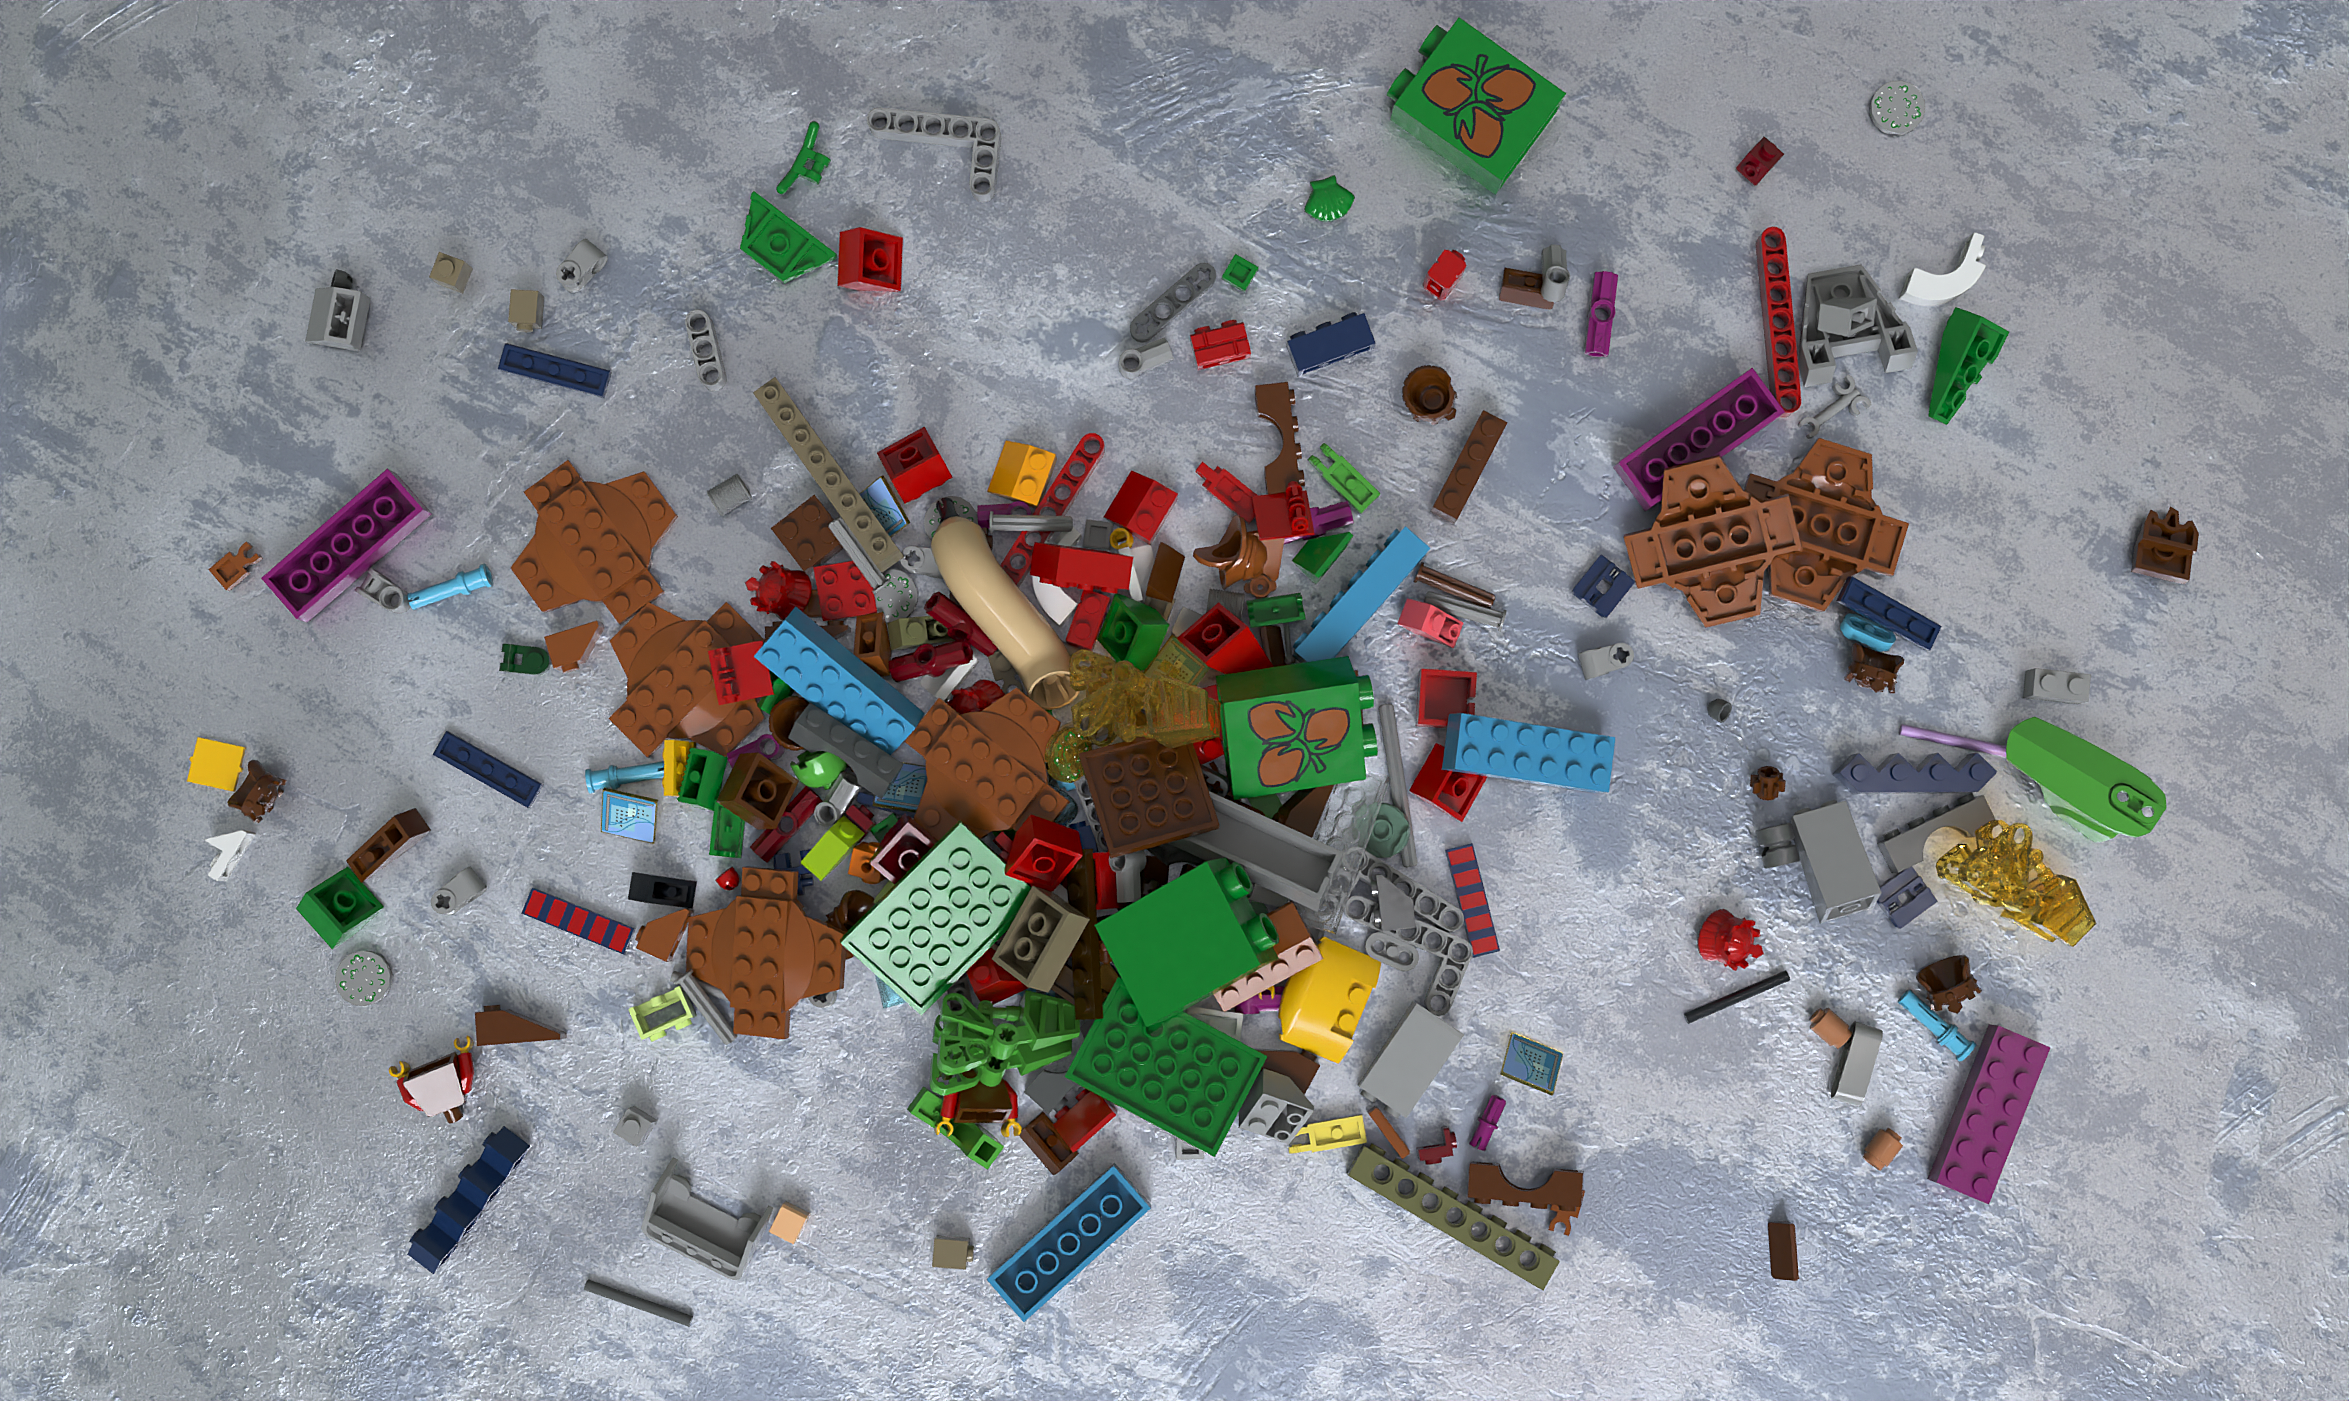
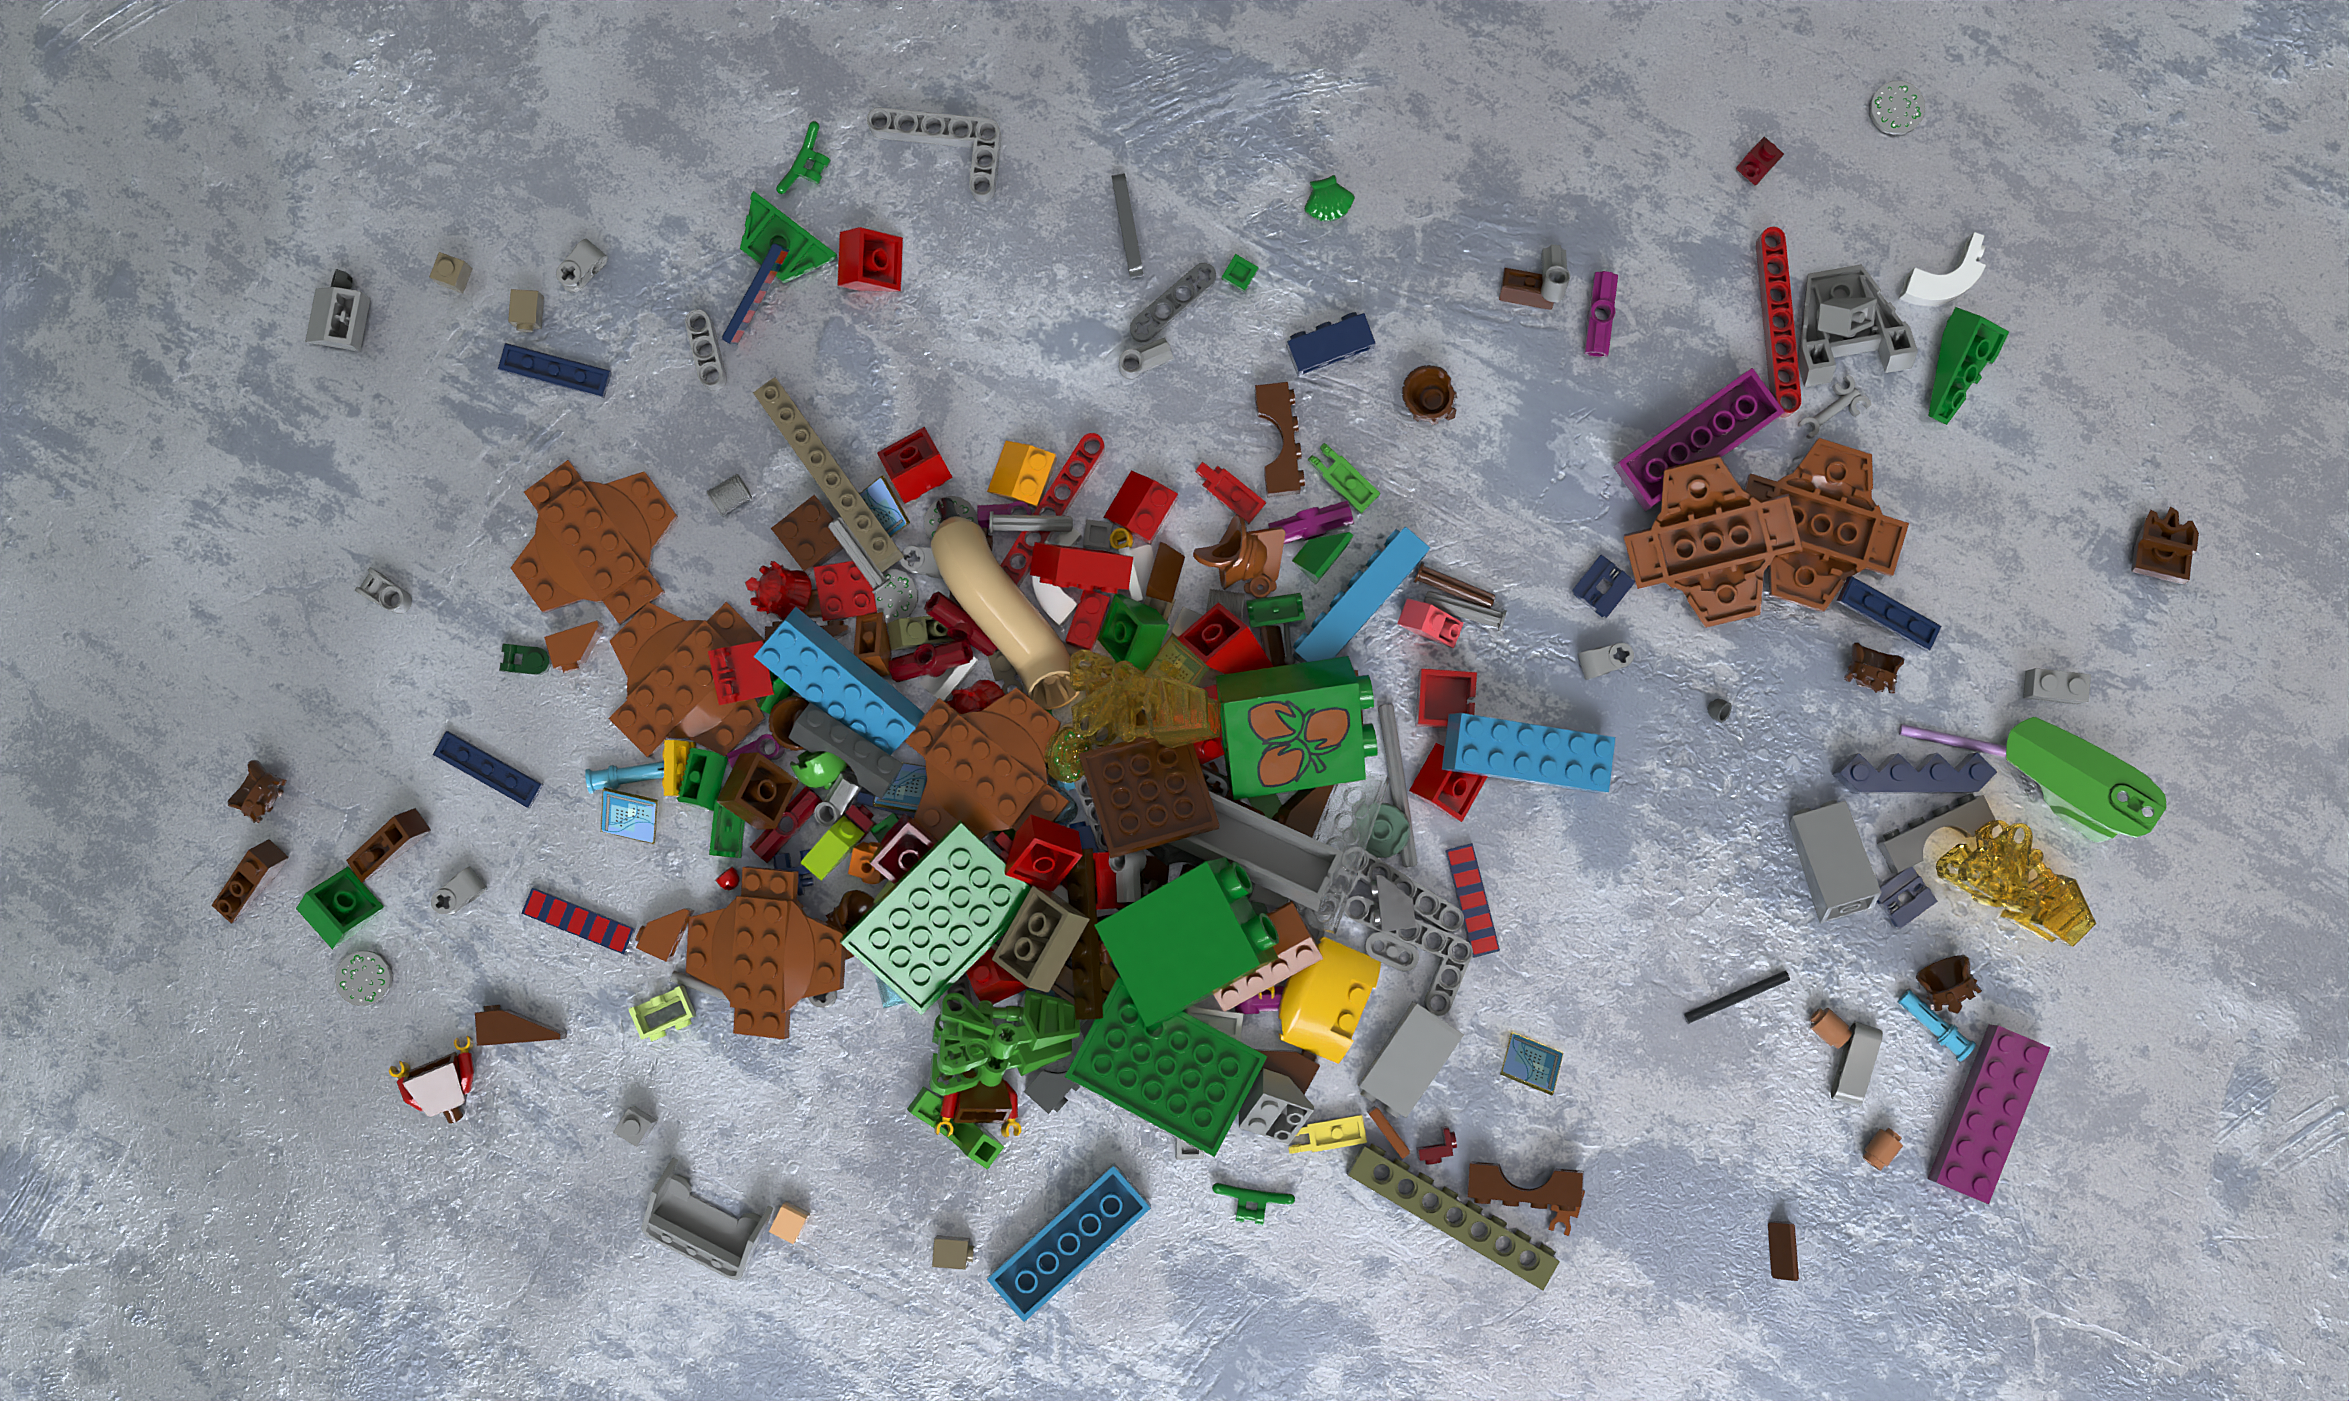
yellow piece [187,737,246,792] -> none
white slope [205,830,256,881] -> none
dark orange plate [208,542,263,591] -> none
magenta brick [261,468,432,623] -> none
medium azure pin [407,563,494,610] -> none
dark blue brick [407,1126,530,1274] -> none
dark grey bar [584,1279,693,1327] -> none
black slope [628,872,697,909] -> none
light grey axle [673,969,737,1045] -> none
reddish brown slope [1019,1111,1079,1175] -> none
red slope [1053,1089,1118,1153] -> none
red brick [1190,320,1251,370] -> none
red hinge [1252,481,1315,541] -> none
green brick [1387,17,1566,195] -> none
red brick [1423,249,1467,301] -> none
reddish brown arch [1430,410,1508,524] -> none
magenta axle [1469,1095,1506,1151] -> none
red hair [1697,909,1764,971] -> none
reddish brown gear [1750,766,1786,801] -> none
flat silver wheel [1755,823,1800,869] -> none
medium azure plate [1840,613,1896,652] -> none
none -> reddish brown slope [211,839,289,924]
none -> dark blue tile [722,243,790,345]
none -> dark grey beam [1111,173,1144,279]
none -> green piece [1212,1183,1295,1226]

